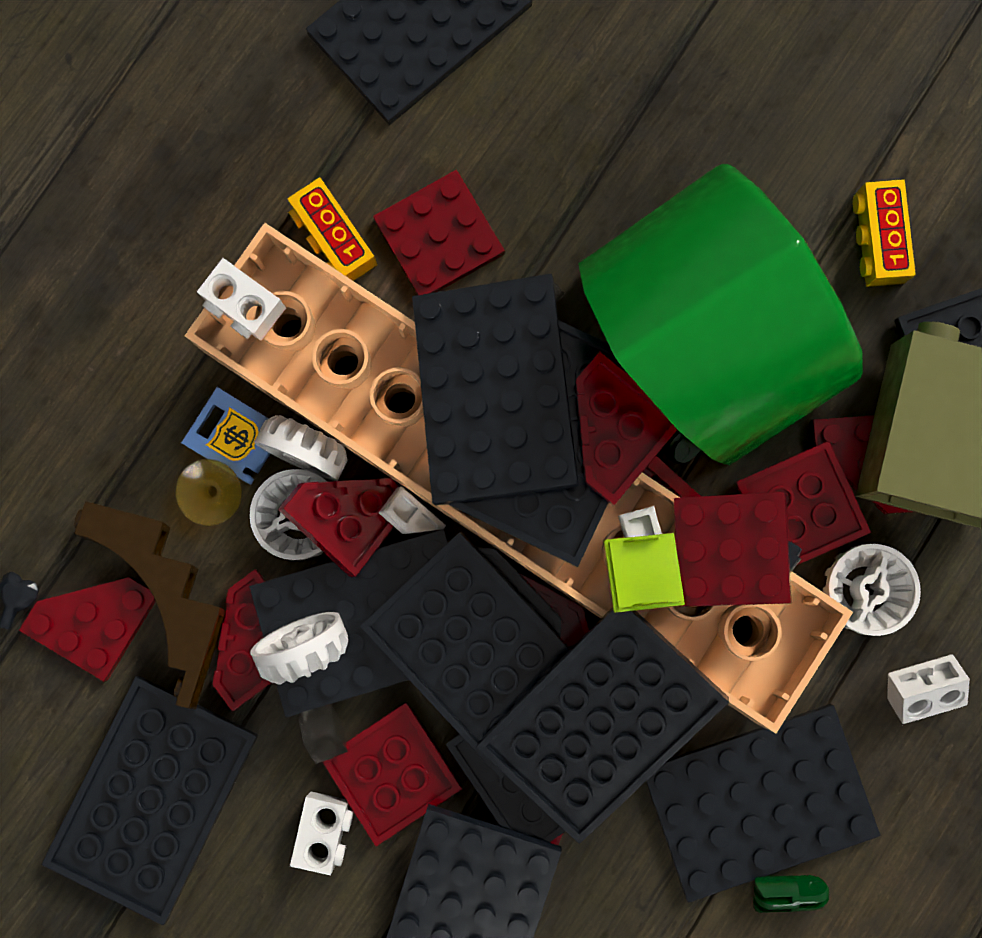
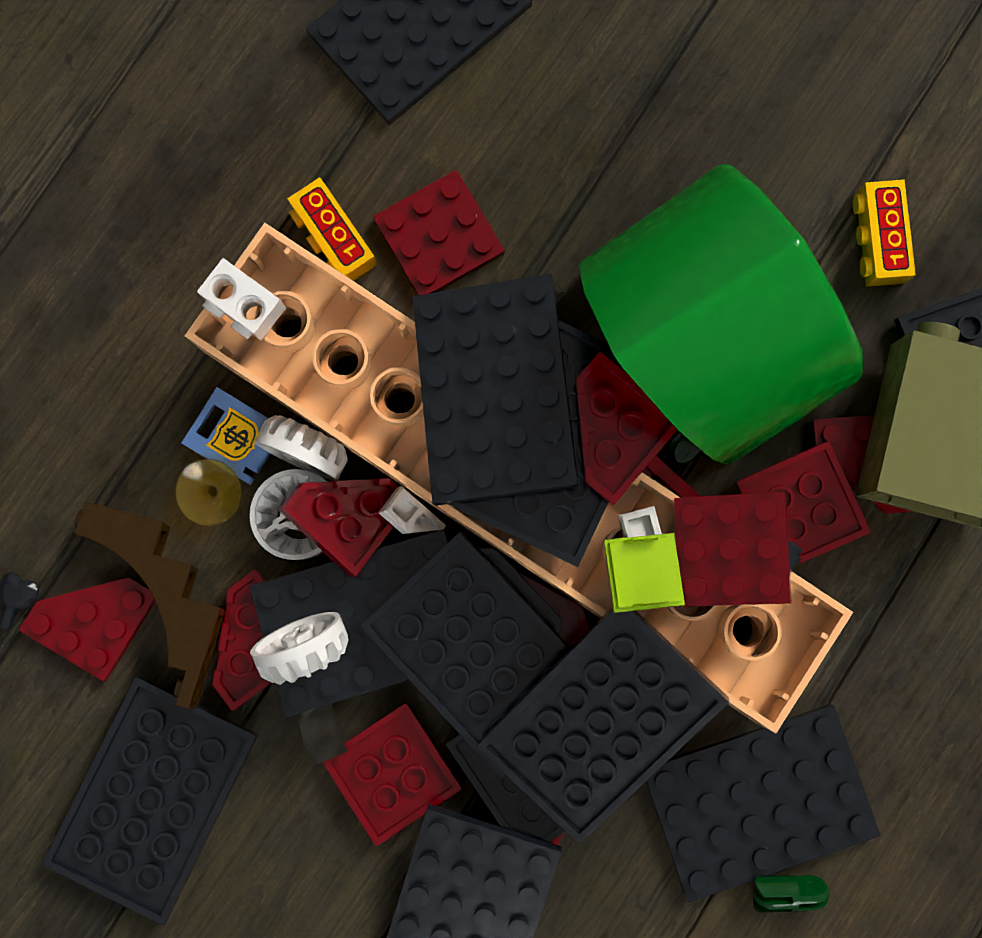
white brick [290,791,353,875] -> none
white gear [823,544,921,636] -> none
white brick [887,654,970,724] -> none

